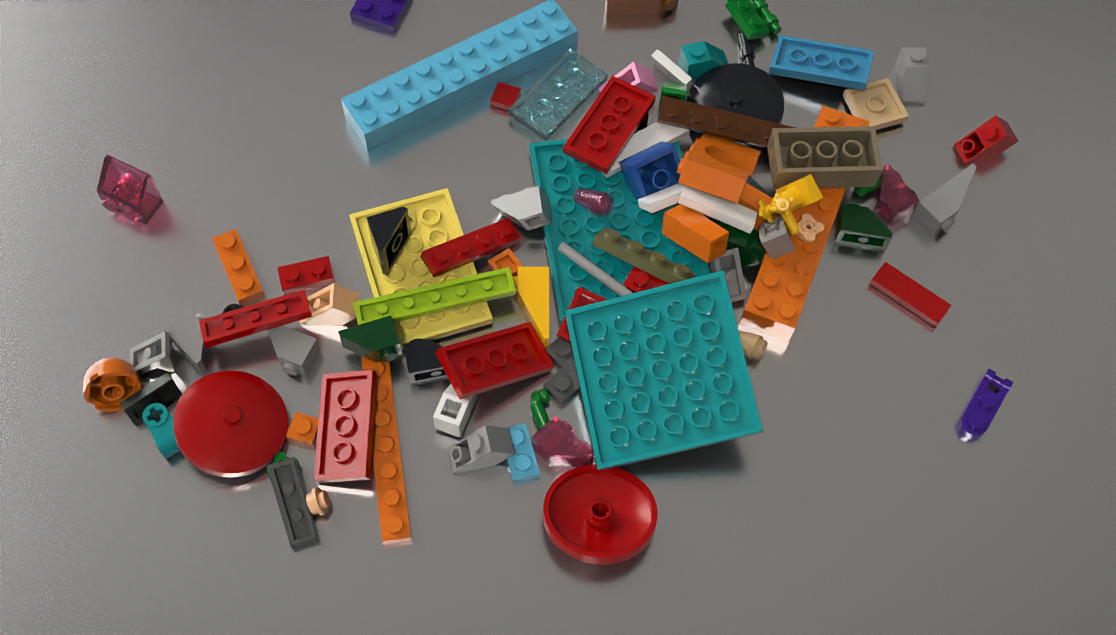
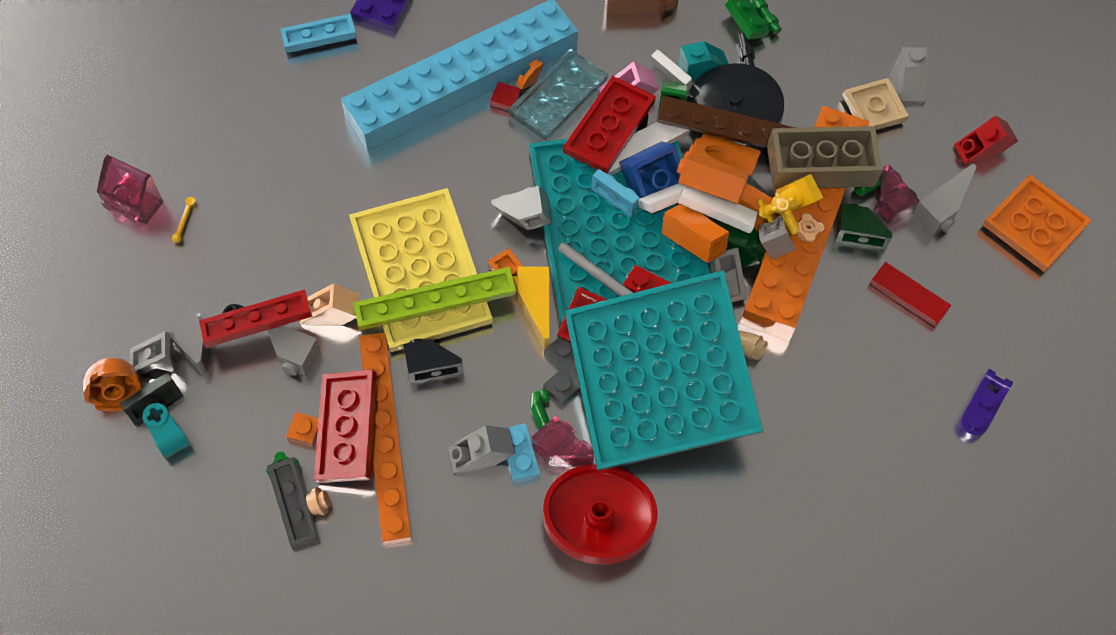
red dish [173,371,288,478] -> none
orange plate [212,229,265,305] -> none
red plate [277,256,335,294] -> none
dark green slope [338,315,402,363] -> none
black slope [366,206,412,276] -> none
red plate [420,218,522,278] -> none
white slope [433,384,478,438] -> none
red plate [436,322,555,400] -> none
clear pink cone [573,188,613,217] -> none
olive plate [592,228,696,284] -> none
dark azure plate [769,35,875,90] -> none
none -> yellow hinge [172,197,196,243]
none -> medium azure plate [280,14,357,53]
none -> orange tile [516,59,543,90]
none -> medium azure plate [591,169,639,217]
none -> orange plate [982,174,1092,272]

